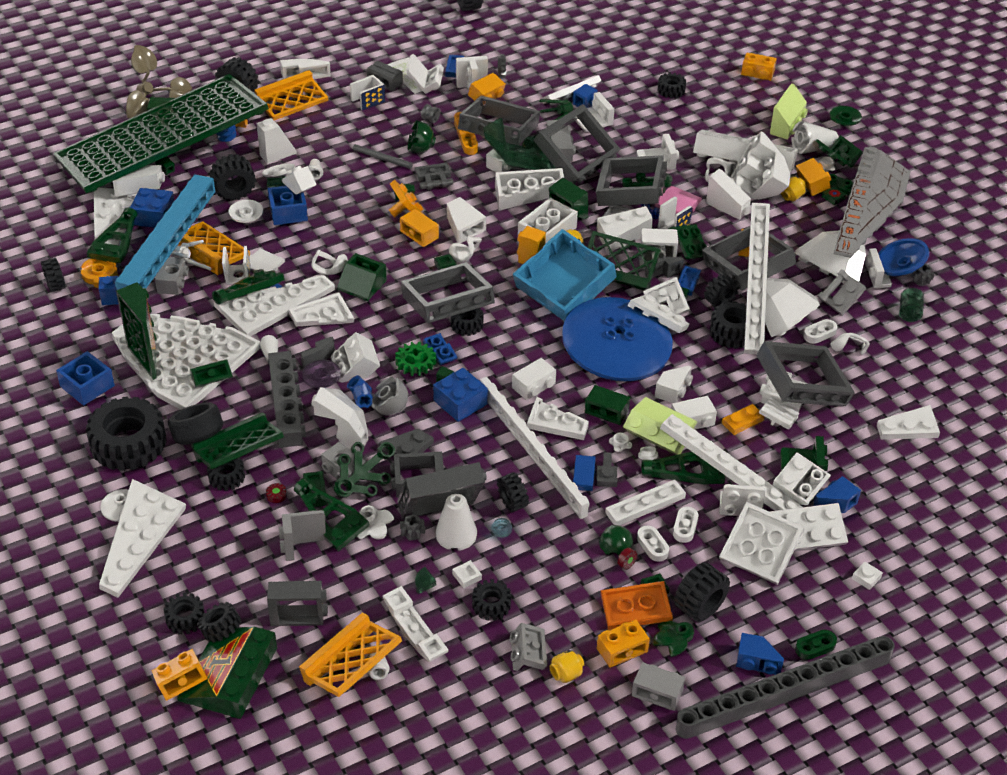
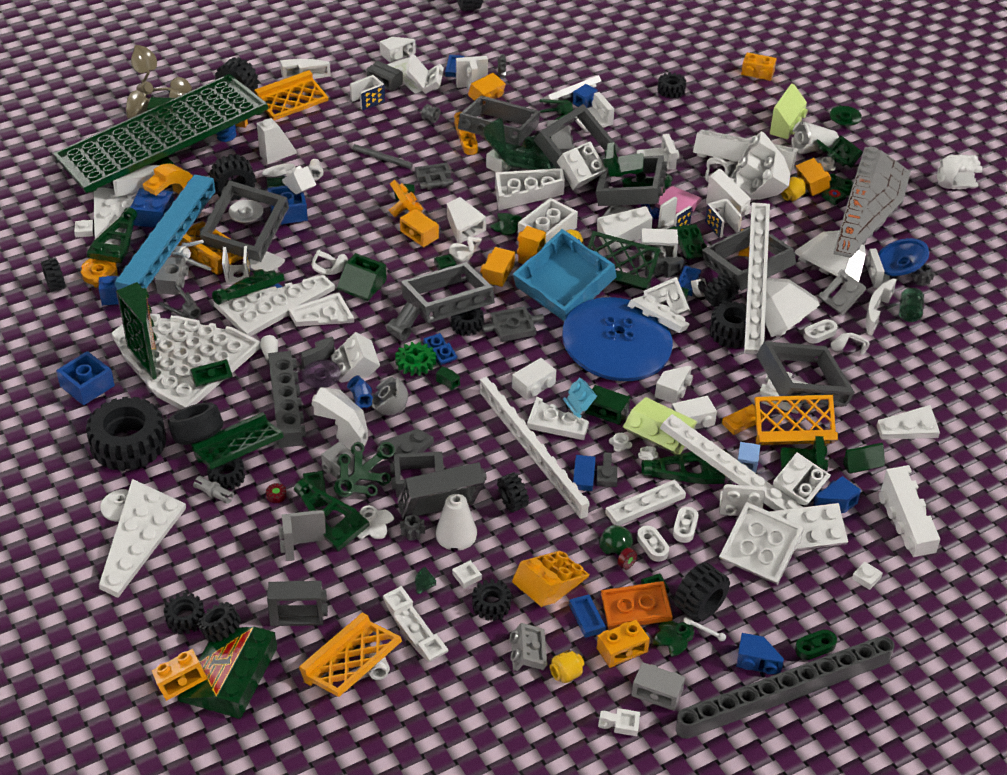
dark green cylinder [407,120,436,154] -> none
blue brick [433,368,488,422] -> none
clear light blue plate [491,518,512,538] -> none
dark green slope [549,178,589,219] -> none
white piece [759,397,799,429] -> none
none -> white plate [74,220,94,237]
none -> light orange arch [142,163,193,196]
none -> dark grey plant [159,284,201,319]
none -> light grey pin [193,476,234,504]
none -> dark grey window [200,180,289,262]
none -> white slope [380,37,416,63]
none -> dark grey piece [387,302,421,341]
none -> light orange brick [480,247,515,287]
none -> dark grey plate [482,306,544,342]
none -> dark green plate [490,213,523,235]
none -> light orange slope [512,551,590,607]
none -> white slope [557,141,607,190]
none -> medium azure plate [563,377,597,418]
none -> blue tile [569,594,606,638]
none -> white plate [598,708,640,736]
none -> bracket [604,142,644,177]
none -> white hinge [684,617,726,641]
none -> white tile [691,278,707,298]
none -> white piece [705,199,742,238]
none -> light blue brick [738,442,760,473]
none -> light orange fence [754,395,838,445]
none -> dark green slope [843,443,885,474]
none -> white slope [866,278,897,336]
none -> white wedge [879,465,940,557]
none -> white piece [937,154,982,190]

